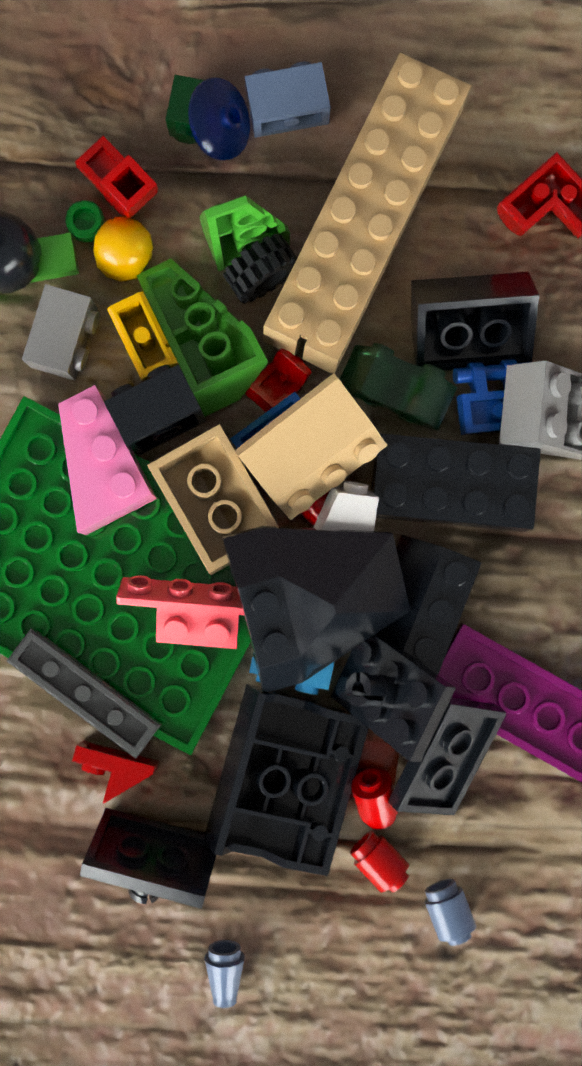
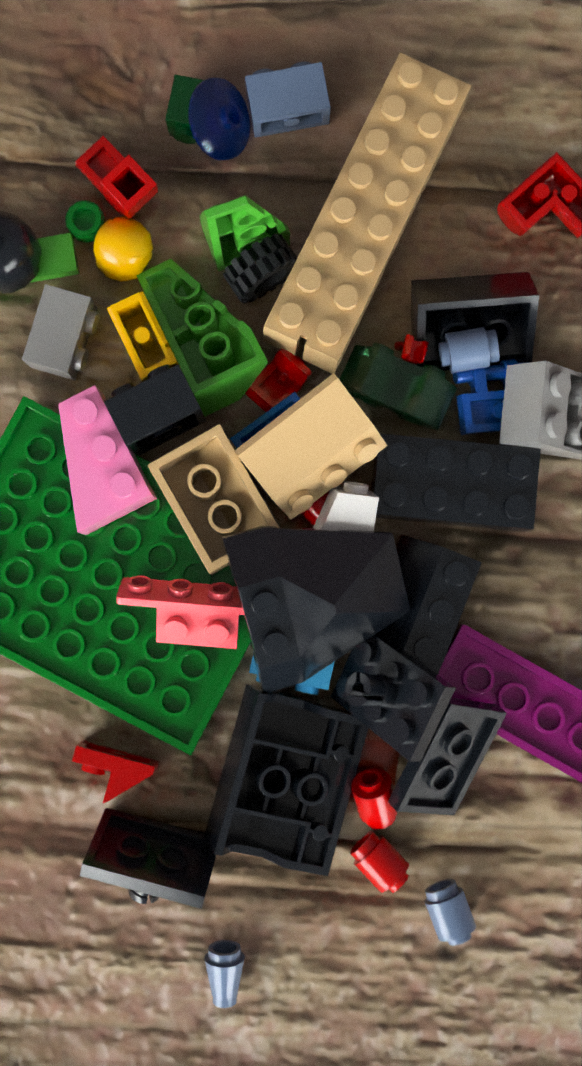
dark grey tile [7,628,162,758] -> none
none -> red hand [394,334,429,363]
none -> sand blue brick [438,327,500,373]

